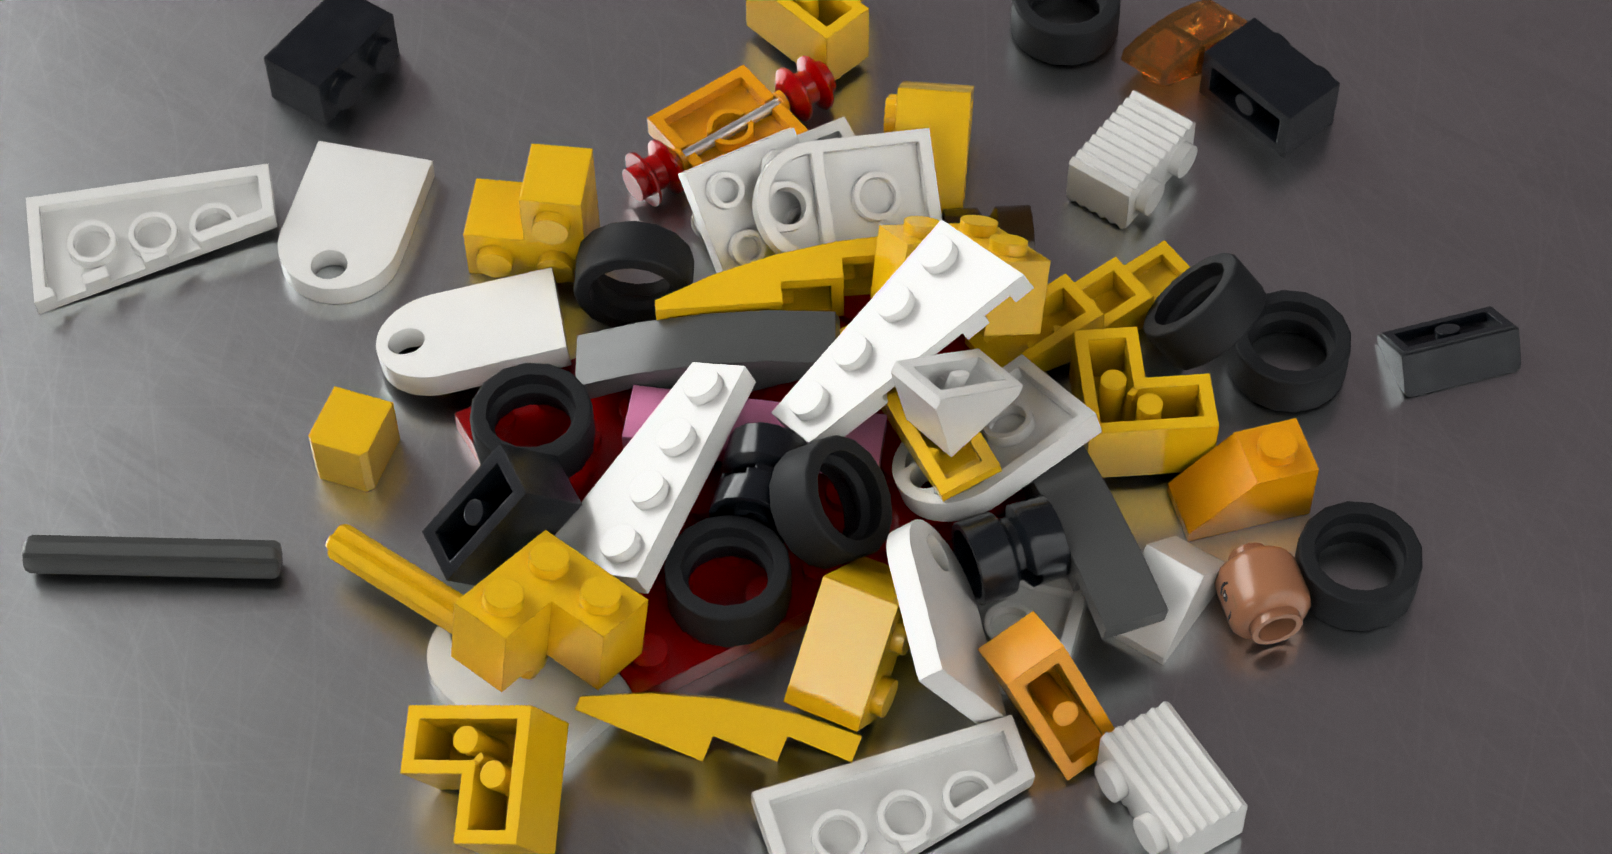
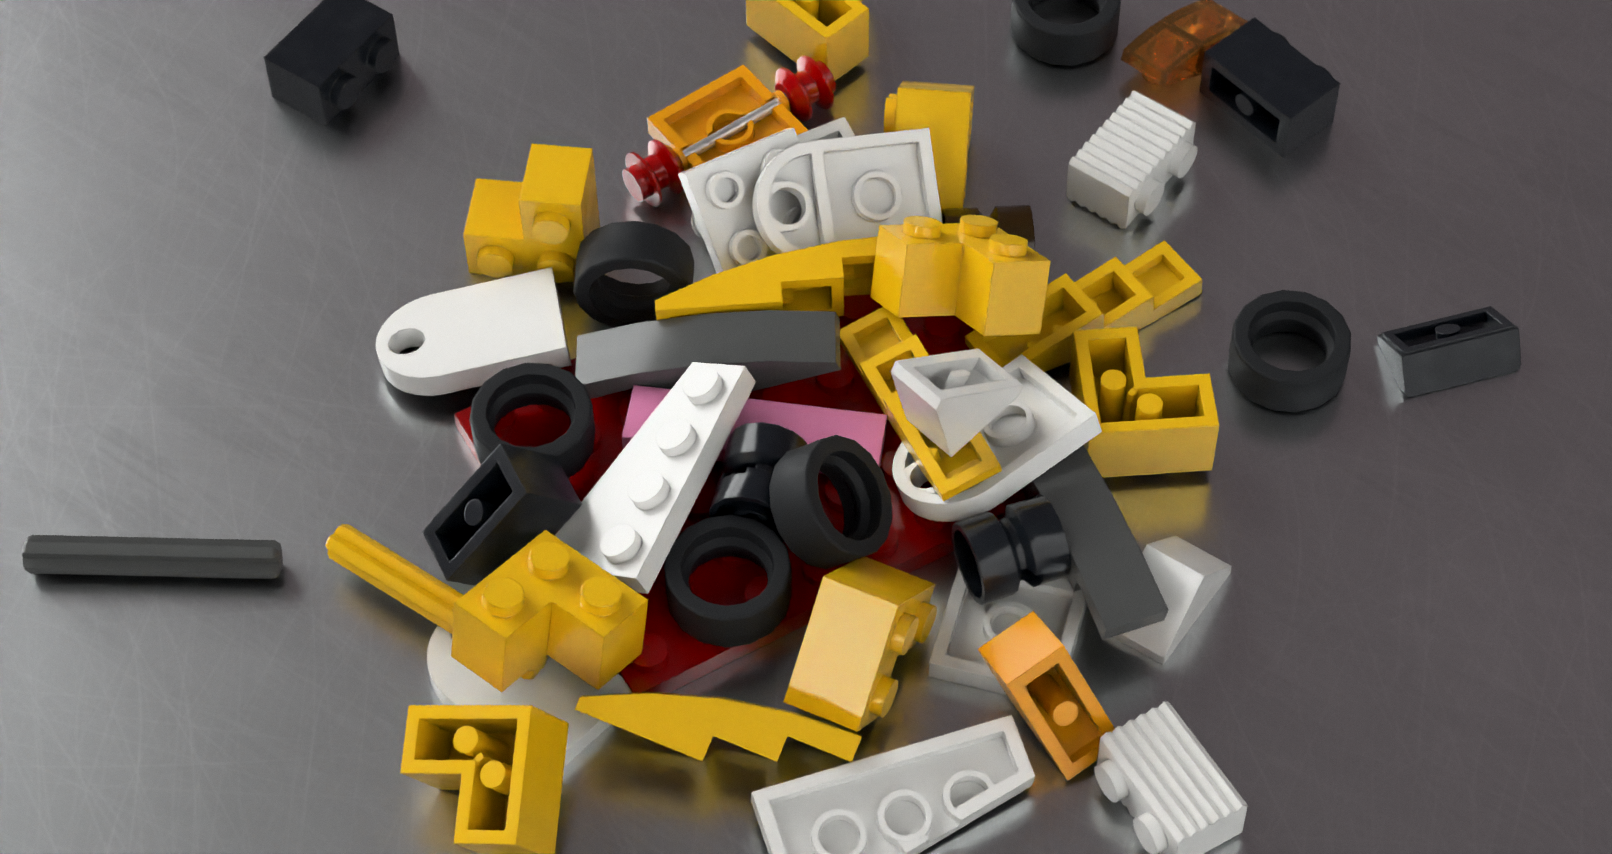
white wing [26,164,278,314] -> none
white tile [278,141,435,304] -> none
yellow piece [308,386,400,492] -> none
white wing [771,219,1034,444] -> none
white tile [886,519,1007,725] -> none
black tyre [1143,253,1267,370] -> none
light orange slope [1167,418,1319,542] -> none
nougat head [1215,542,1311,645] -> none
black tyre [1294,501,1423,631] -> none

